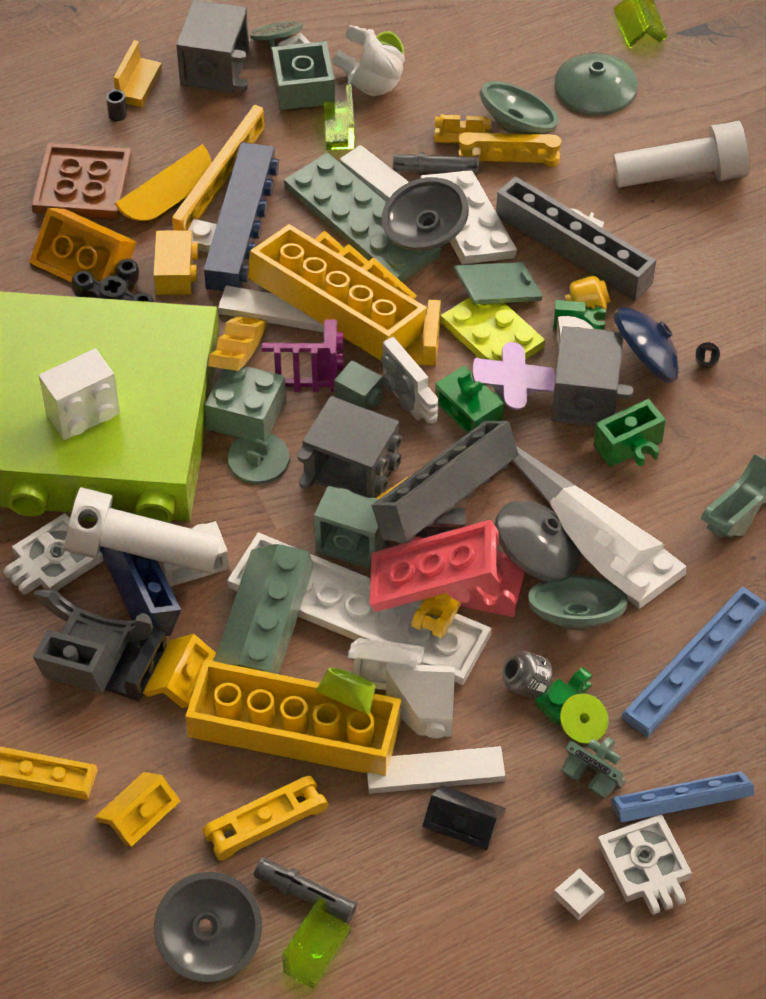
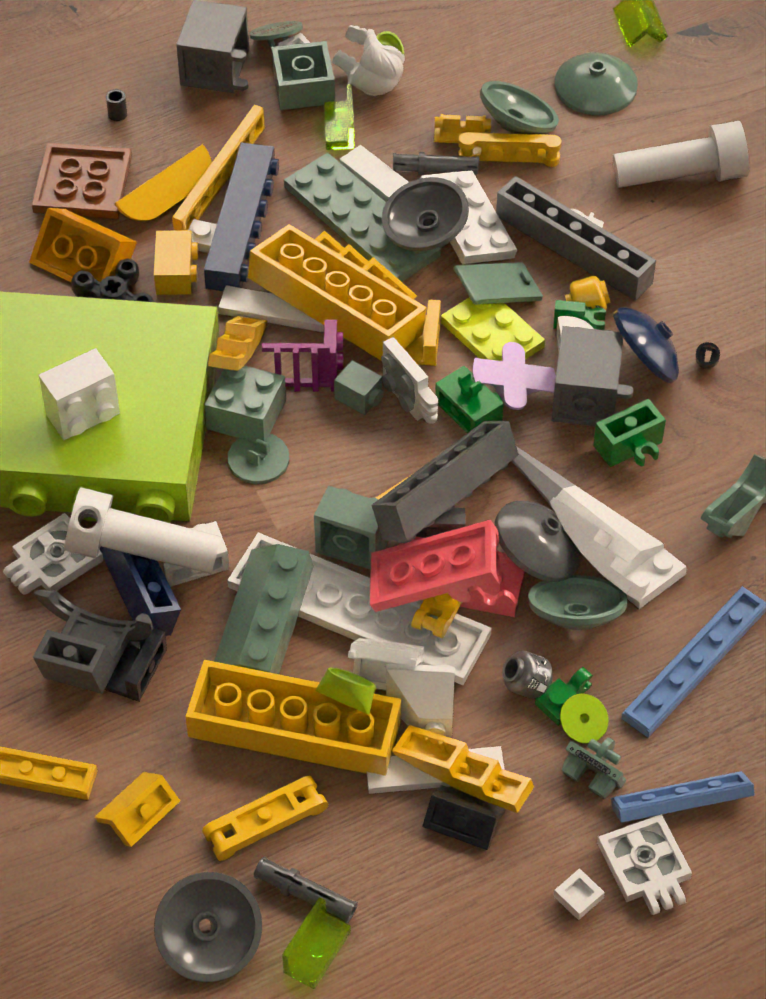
yellow panel [113,40,162,108] -> none
yellow panel [143,634,216,708] -> none
dark grey container [298,396,402,498] -> none
none -> yellow slope [392,725,534,813]

